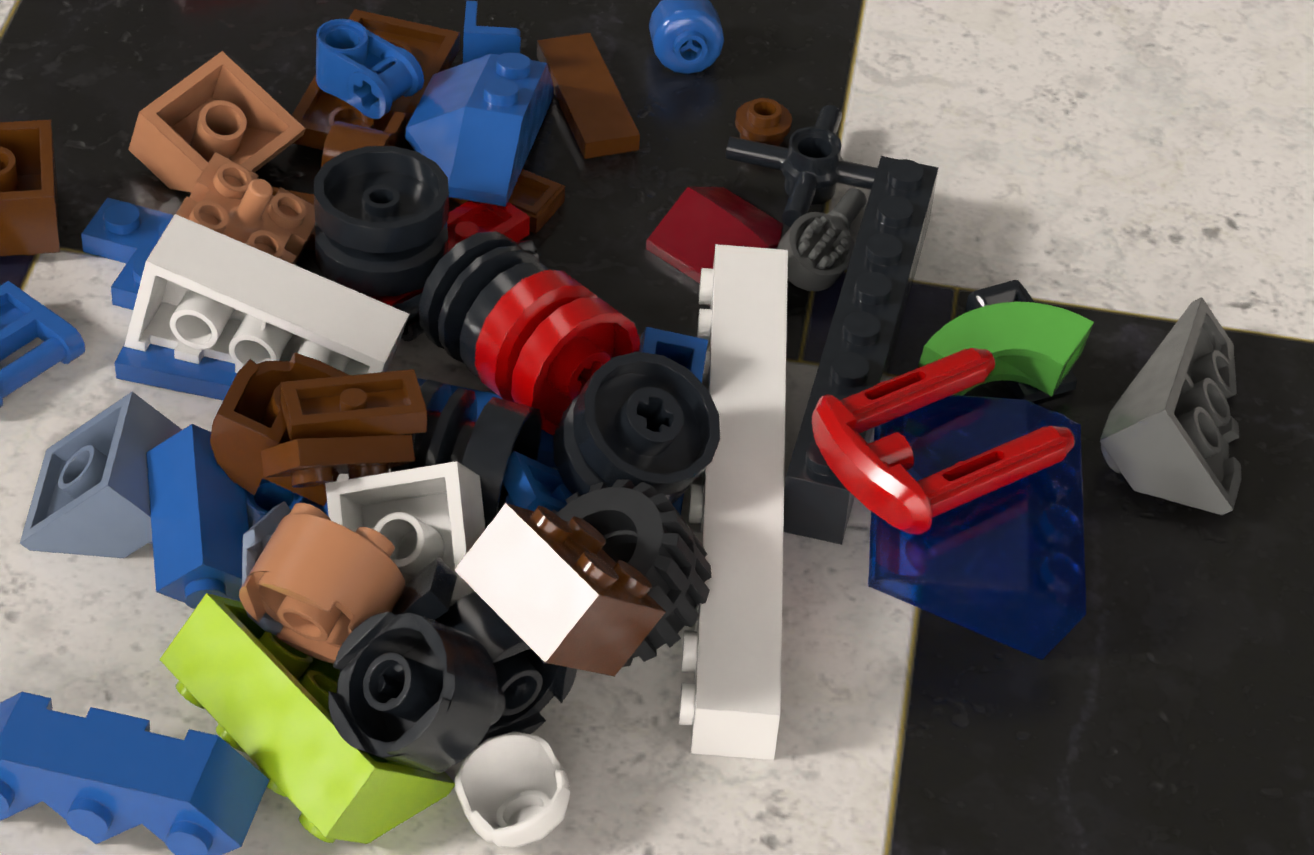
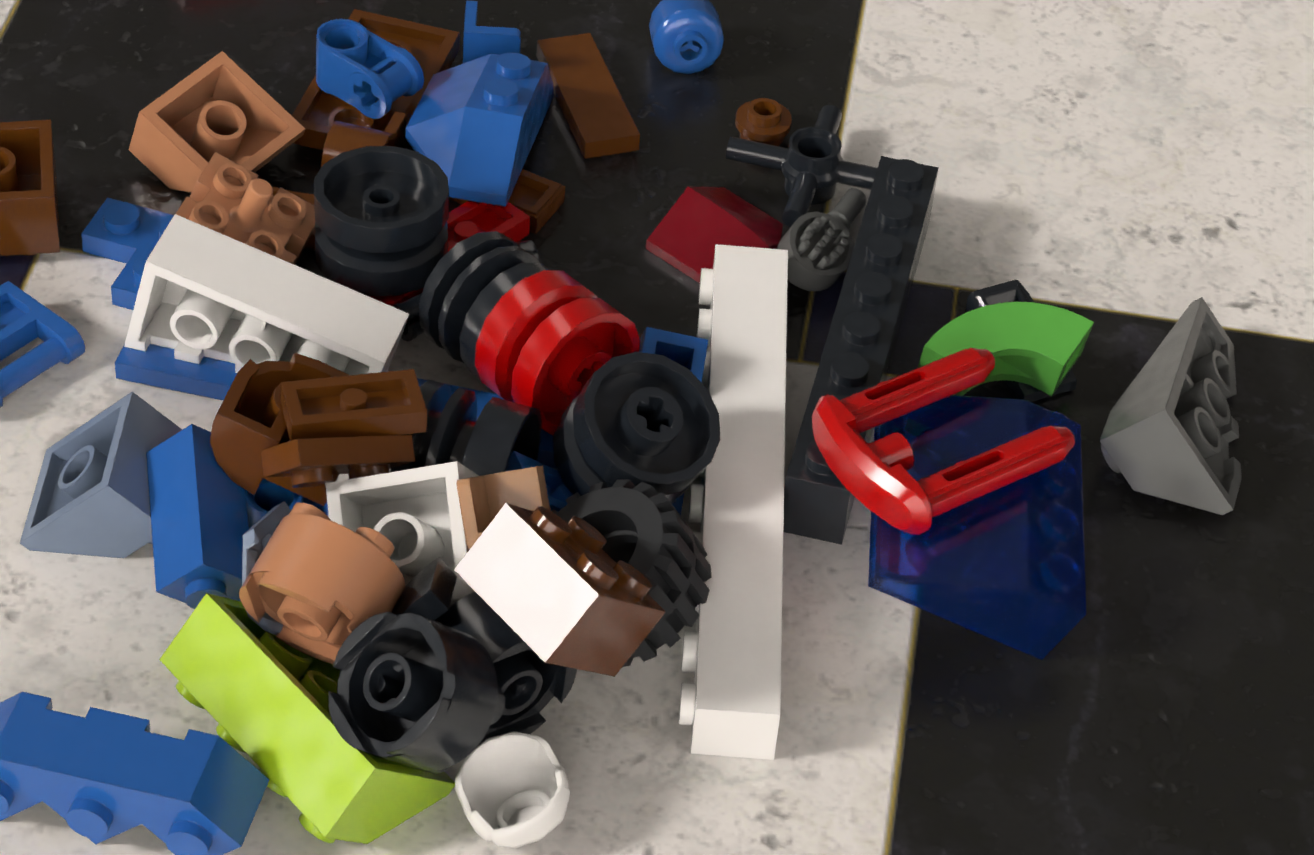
none -> medium nougat panel [456,465,550,549]

